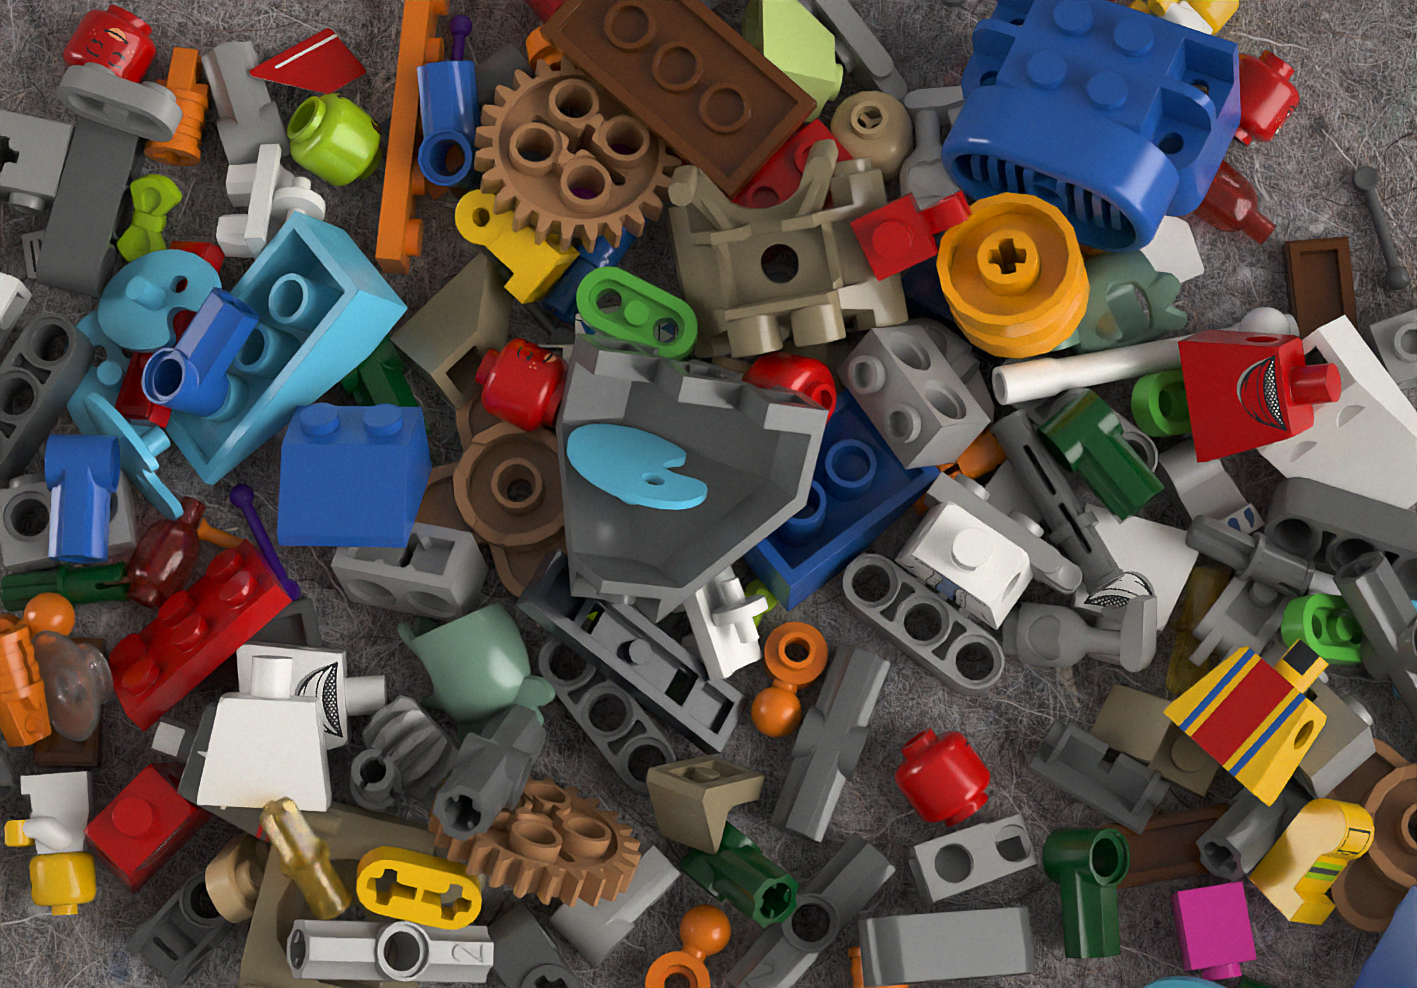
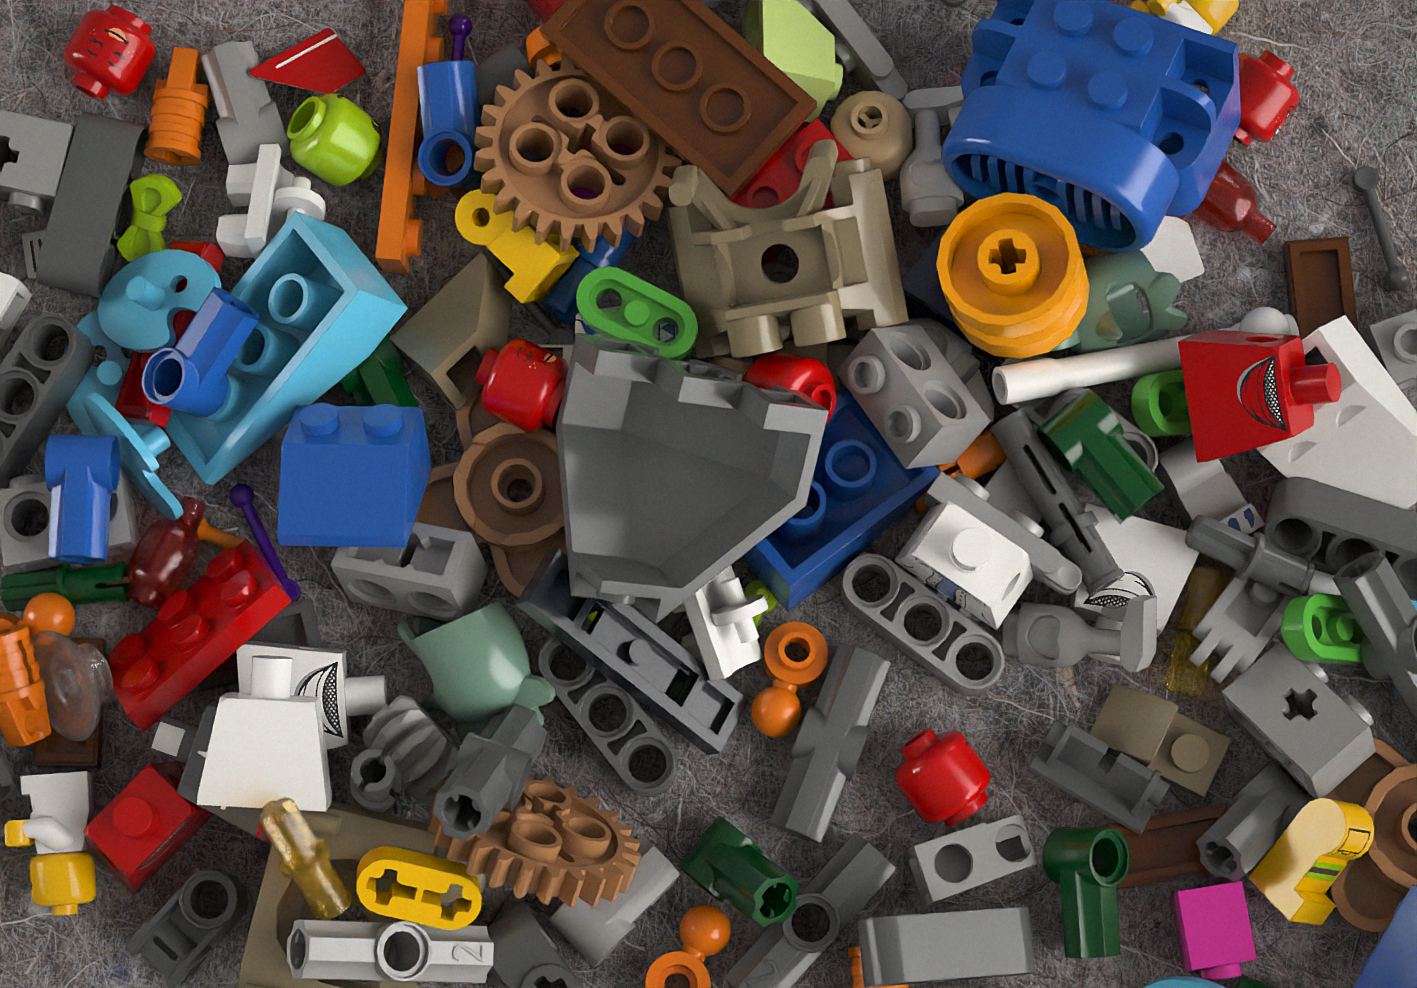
light grey plate [56,62,183,142] -> none
tan plate [205,832,272,923] -> none
medium azure piece [566,423,707,510] -> none
dark tan slope [646,755,765,854] -> none
red plate [850,190,973,282] -> none
torso [1163,638,1329,807] -> none

